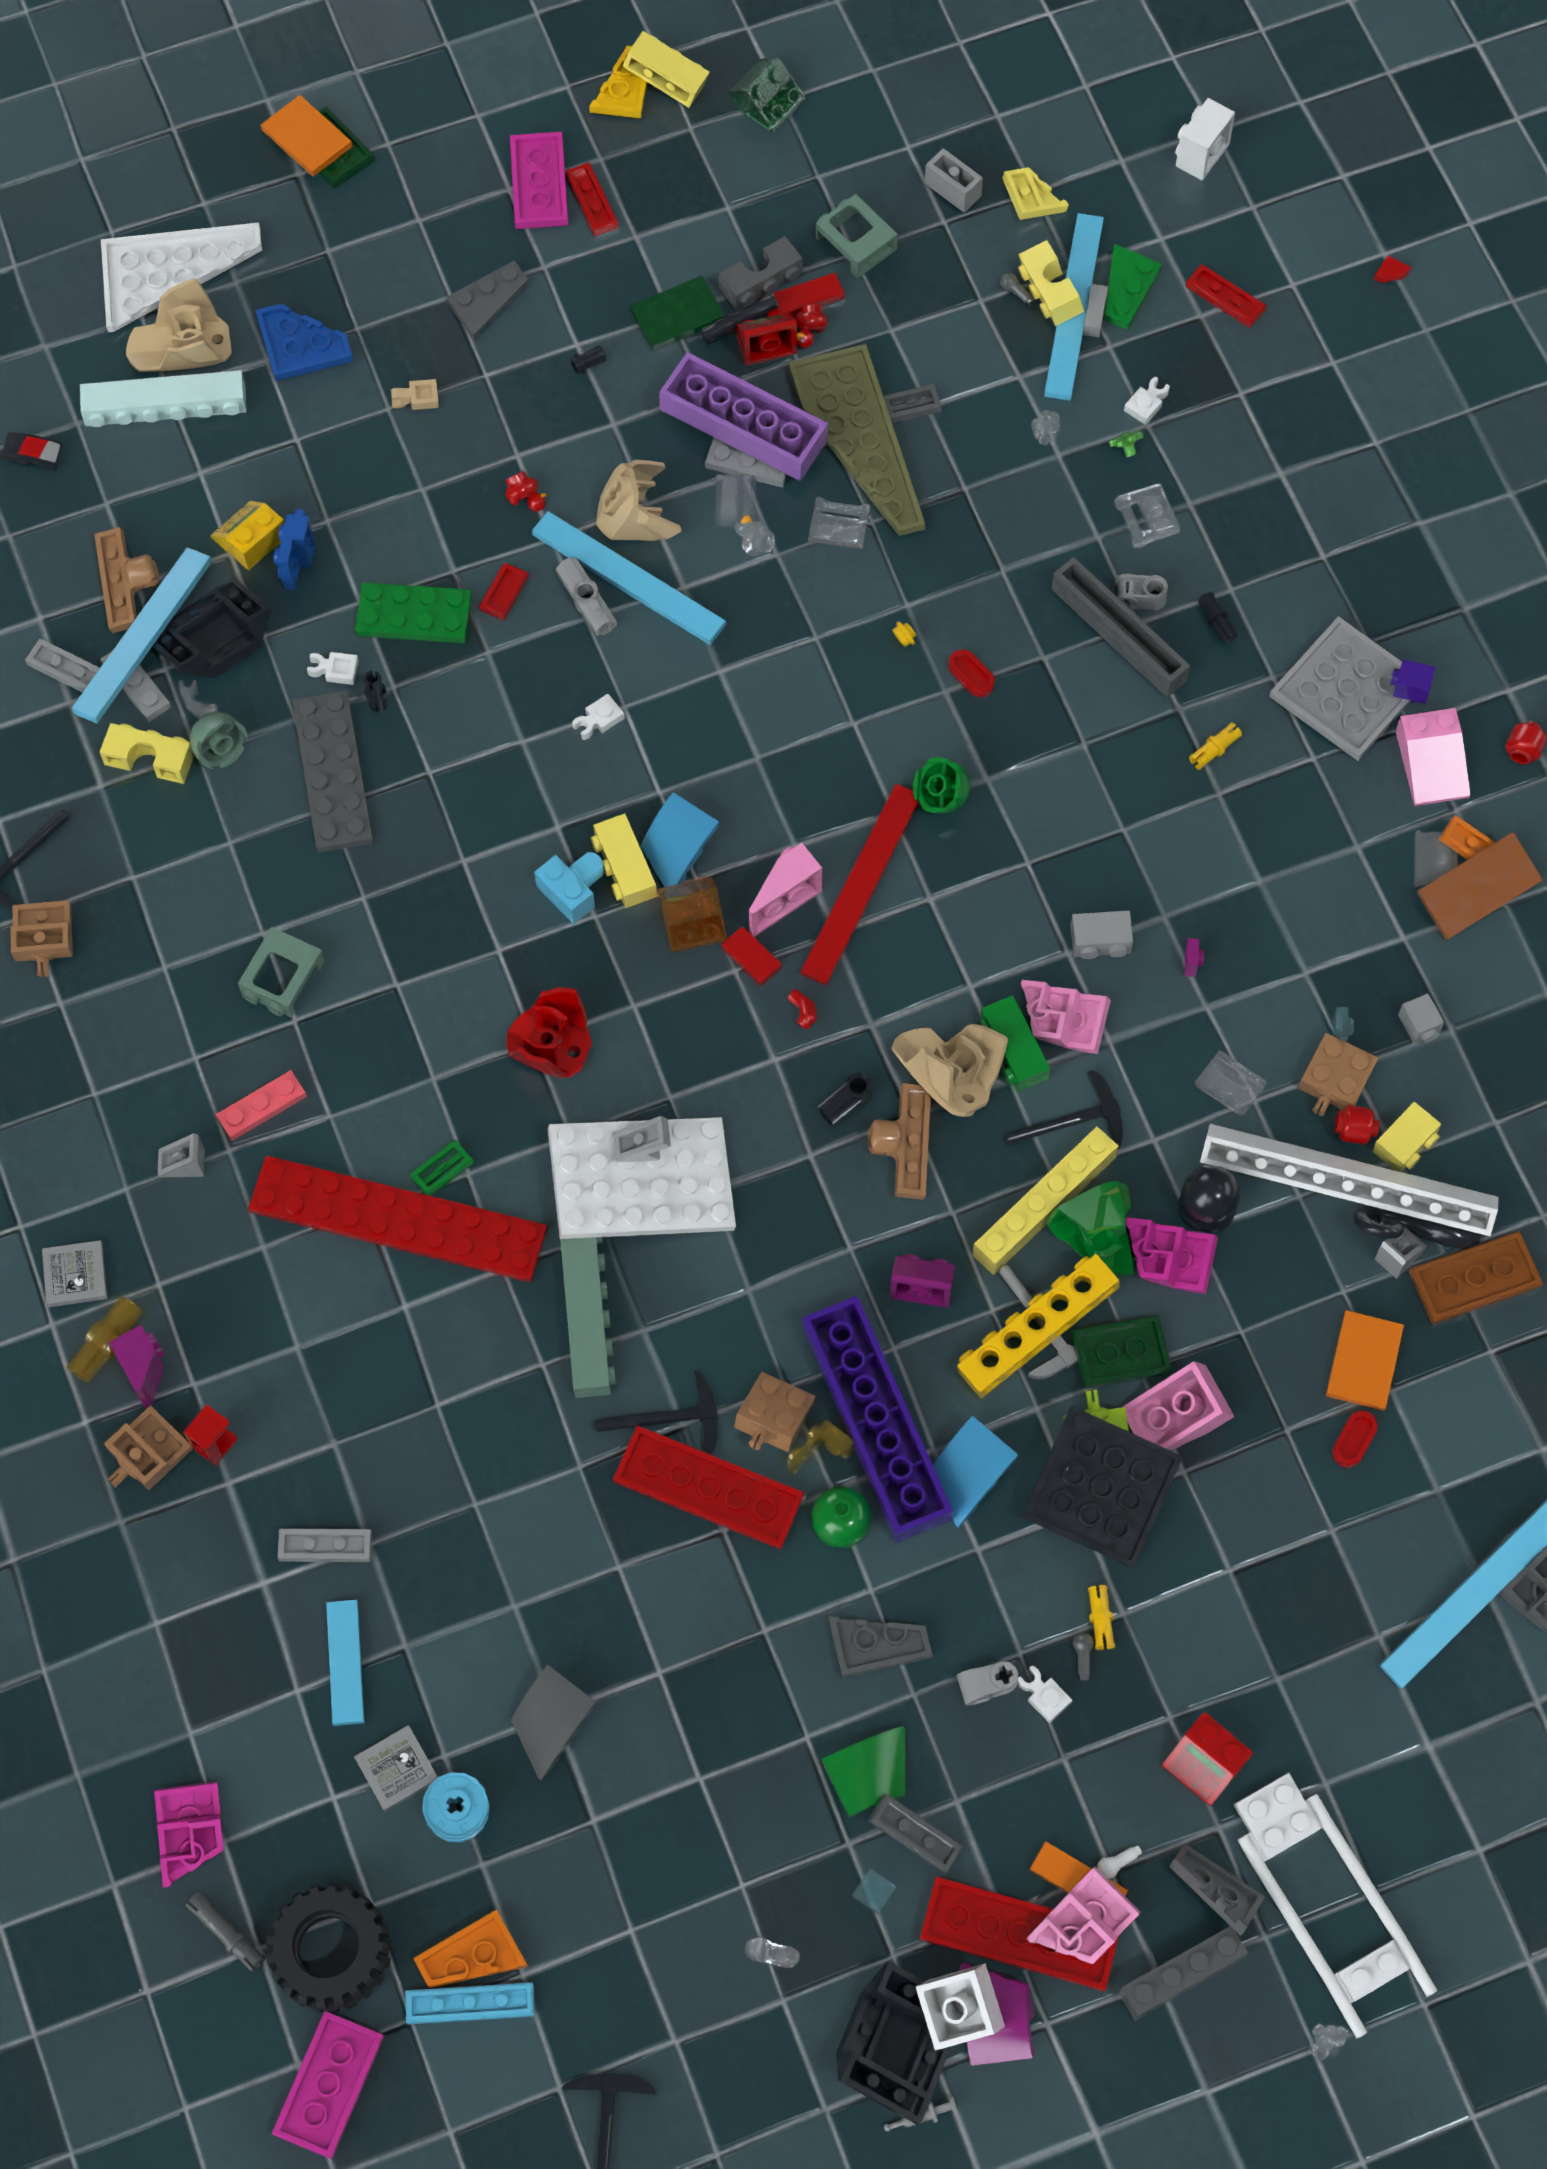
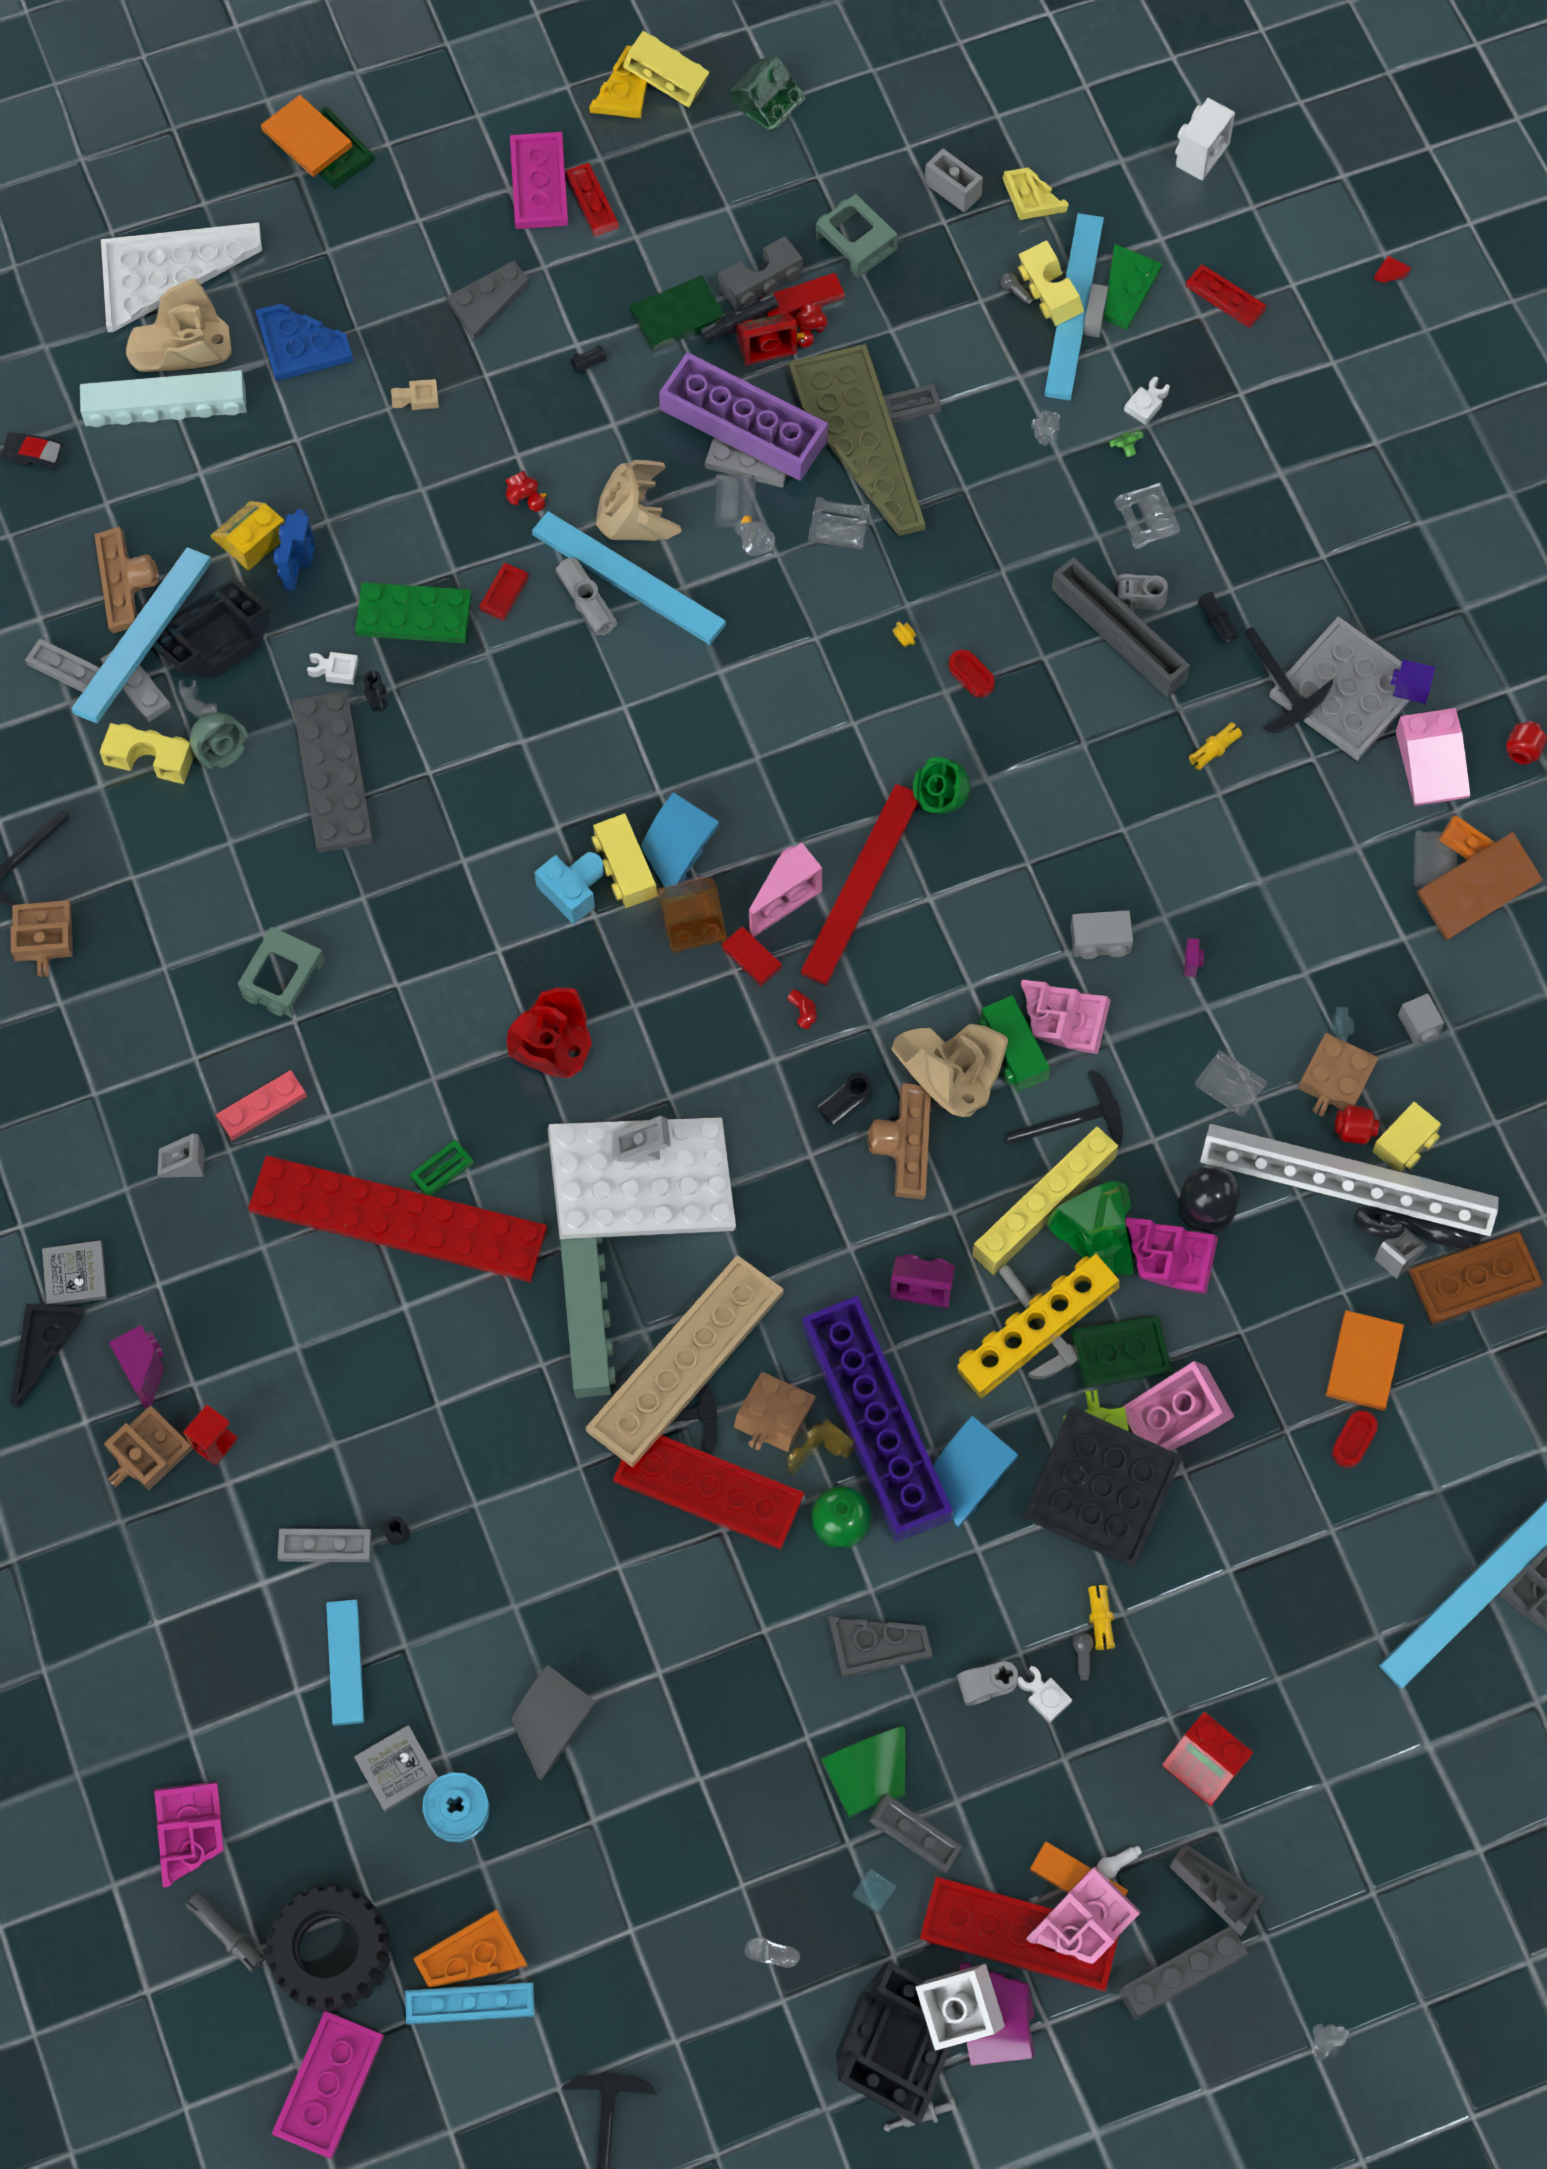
clear yellow piece [67,1296,143,1384] -> none
white plate [572,694,625,740] -> none
white plate [1233,1773,1438,2039] -> none
none -> black wing [11,1303,85,1407]
none -> black pin [385,1516,410,1545]
none -> tan plate [586,1255,784,1467]
none -> black piece [1244,627,1333,734]

